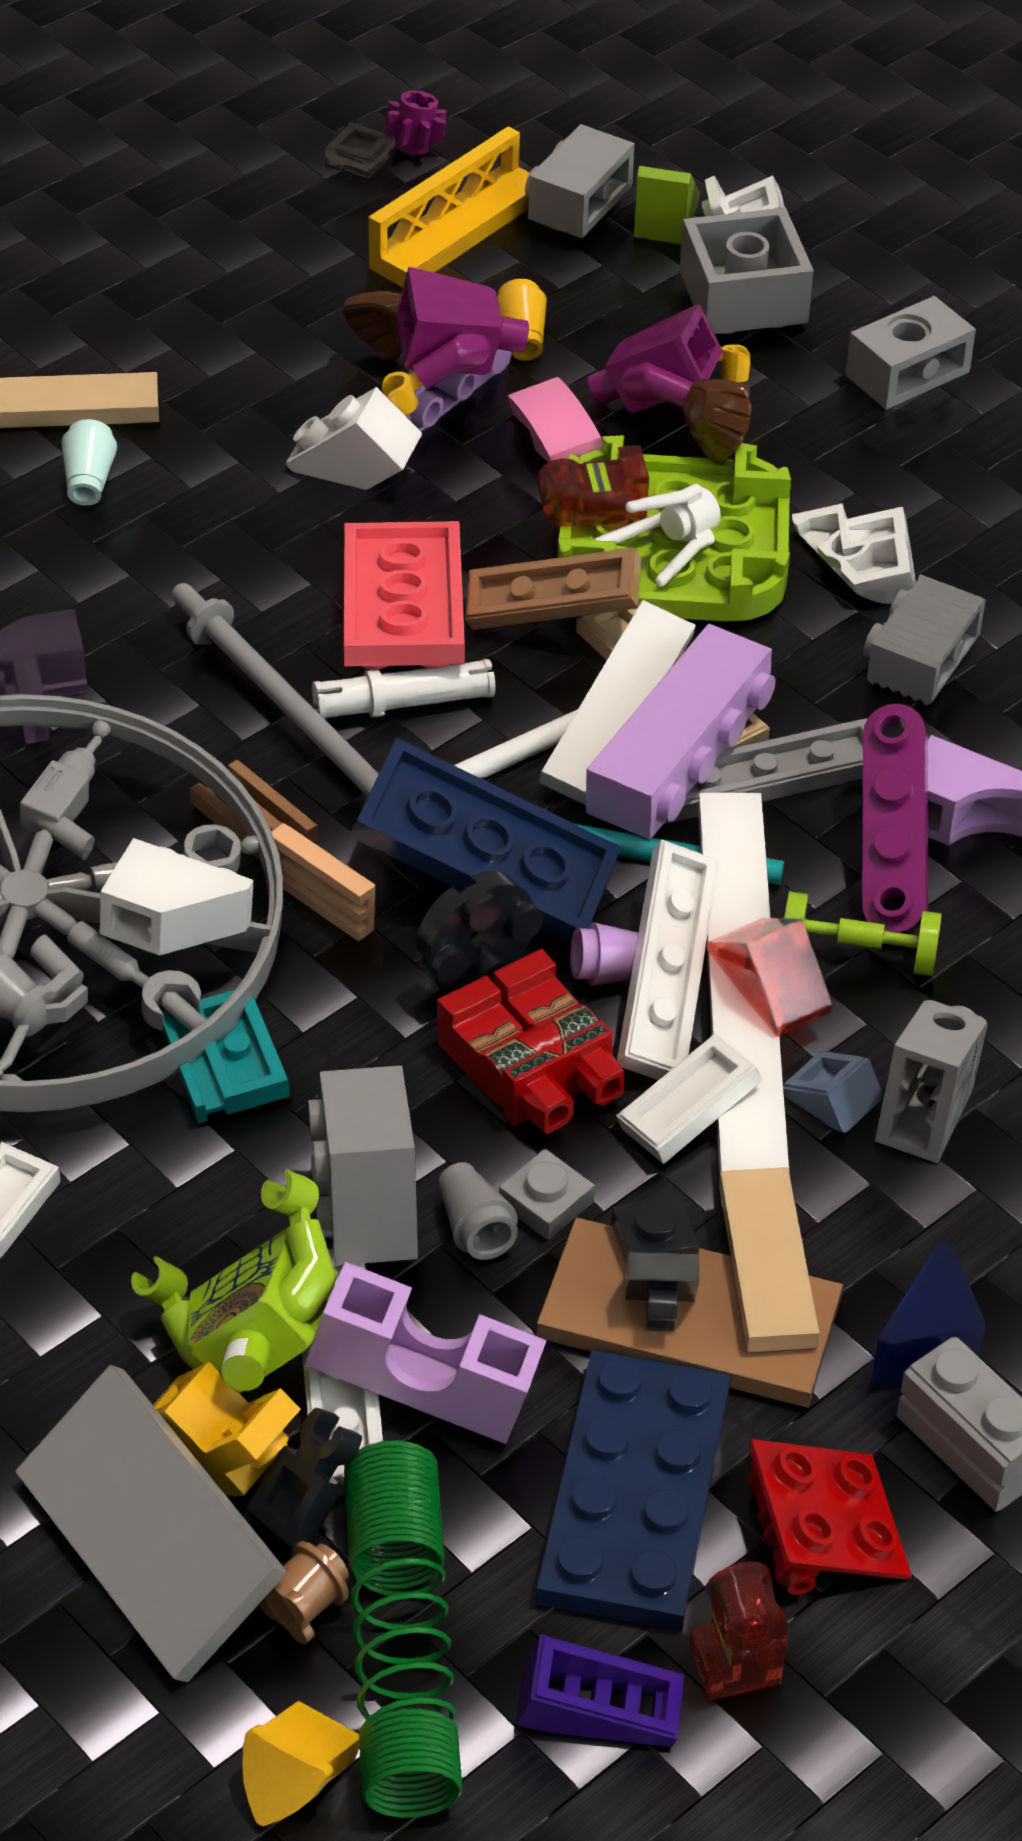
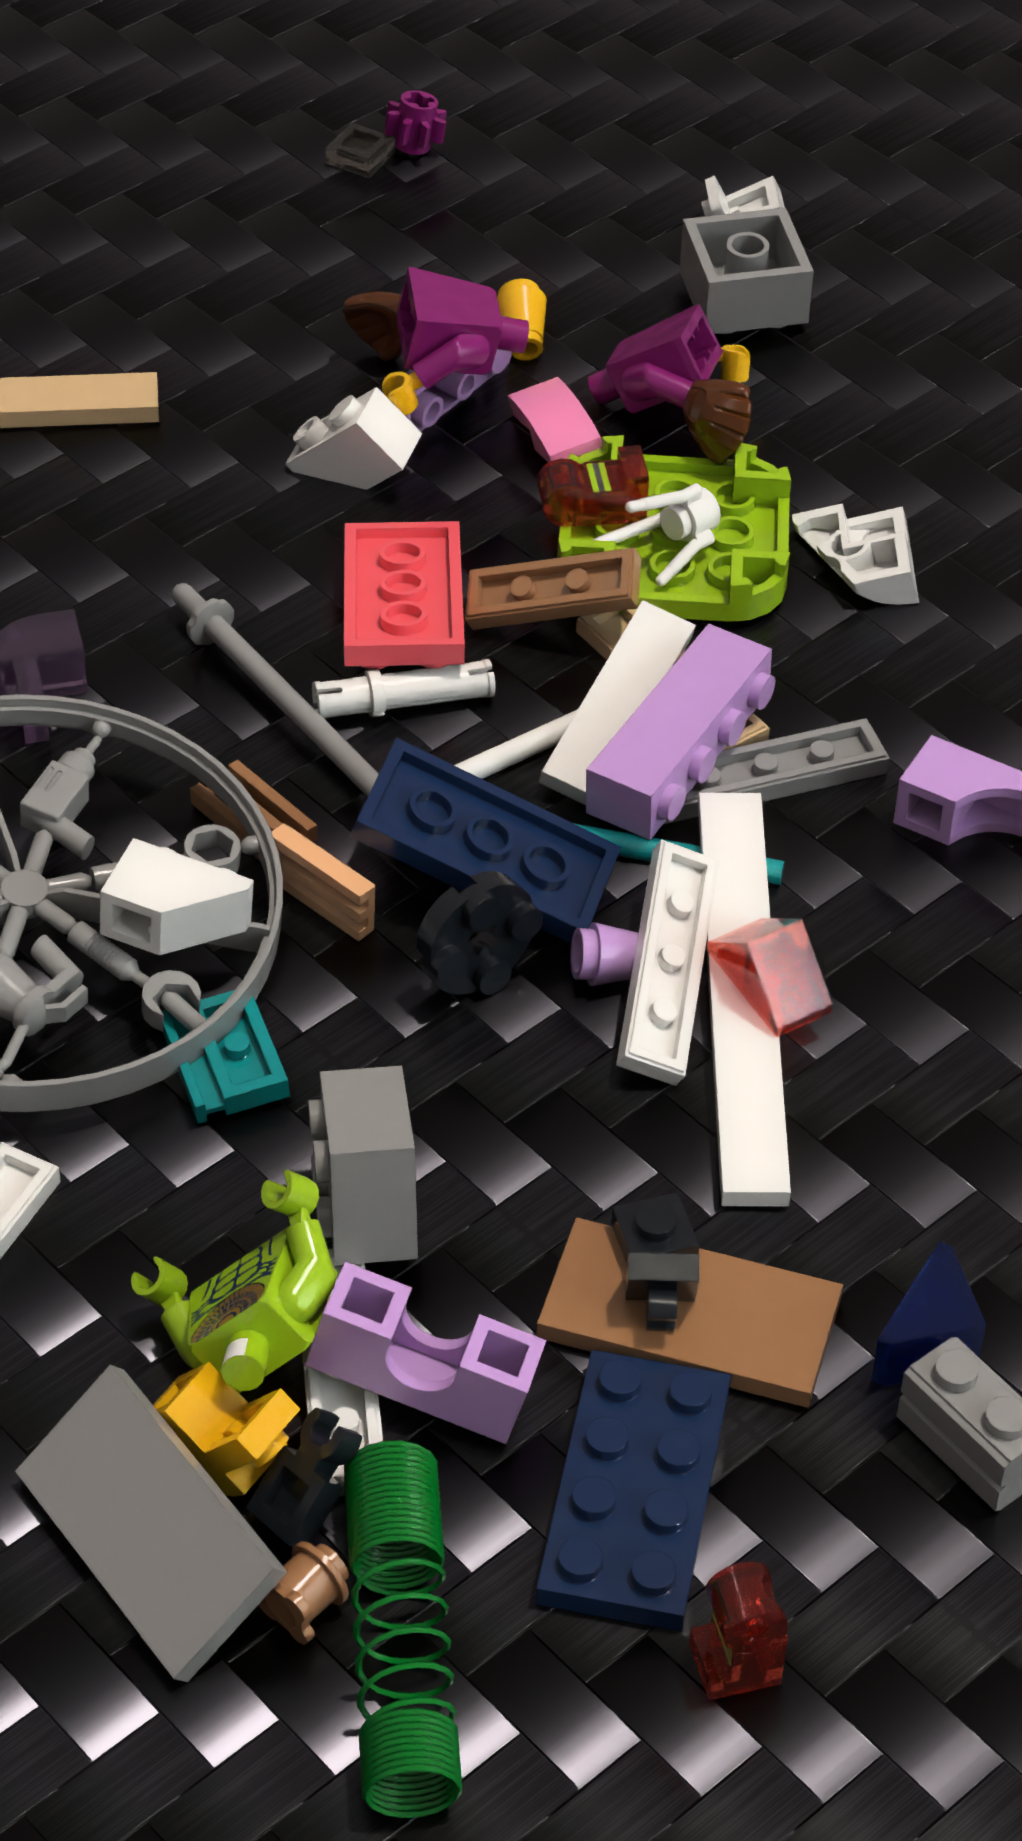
light aqua cone [61,419,118,505] -> none
yellow tile [242,1701,359,1826] -> none
yellow fence [368,126,529,287] -> none
red hips [437,949,625,1134] -> none
light grey cone [438,1162,518,1260] -> none
light grey plate [499,1149,595,1240] -> none
dark purple slope [515,1634,684,1747] -> none
light grey brick [525,124,635,238] -> none
white tile [616,1033,763,1164] -> none
lime slope [634,166,700,244] -> none
tan tile [719,1167,820,1352] -> none
red hinge [747,1439,912,1595] -> none
lime wheel [780,891,942,976] -> none
sand blue slope [783,1051,883,1133] -> none
light grey brick [845,296,976,410] -> none
magenta plate [862,704,928,936] -> none
light grey brick [863,574,986,705] -> none
light grey torso [875,1000,988,1163] -> none

